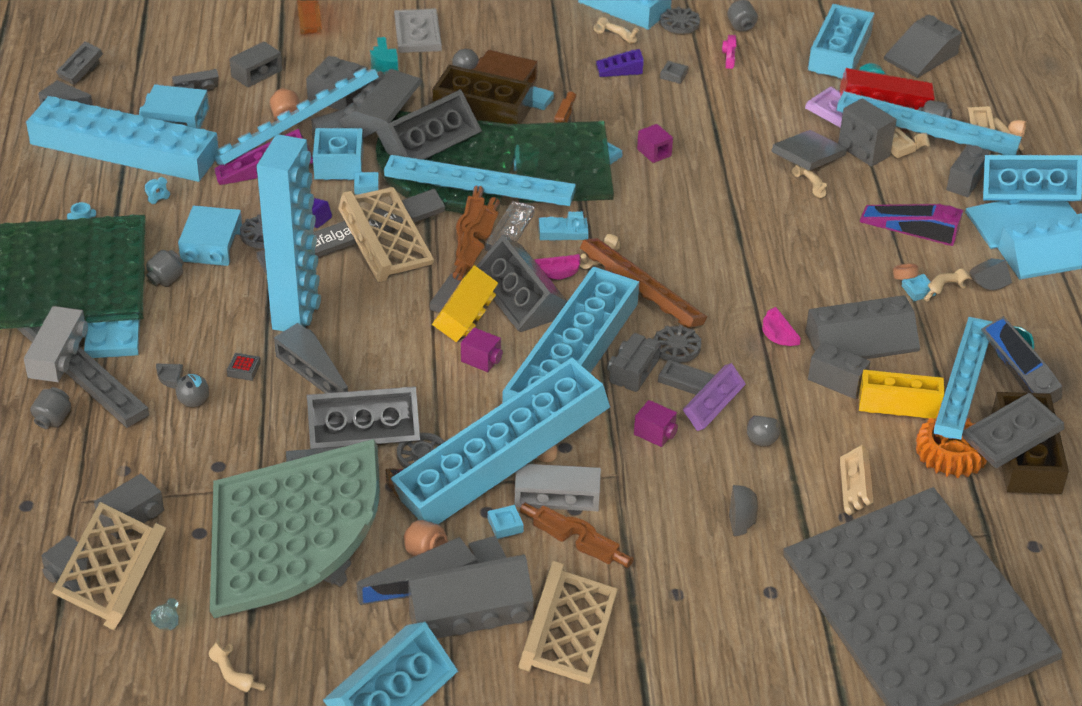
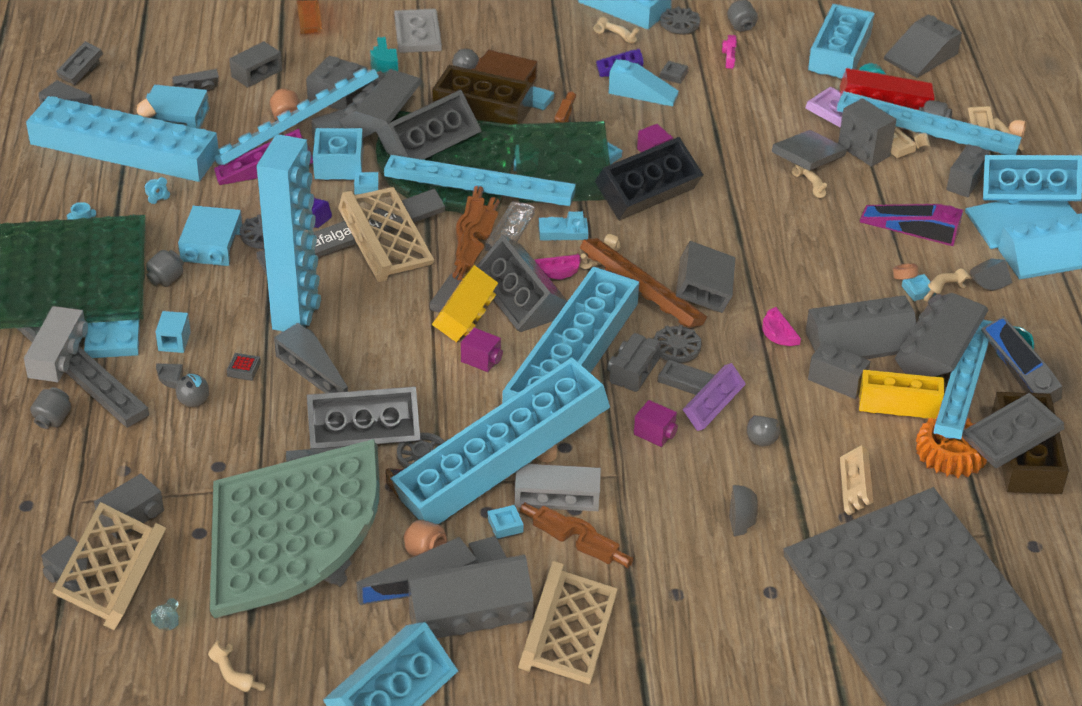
none -> light nougat hinge [137,99,157,118]
none -> medium azure brick [155,311,191,353]
none -> black brick [595,137,704,220]
none -> medium azure slope [609,60,679,107]
none -> dark grey brick [676,241,736,313]
none -> dark grey slope [895,293,988,377]

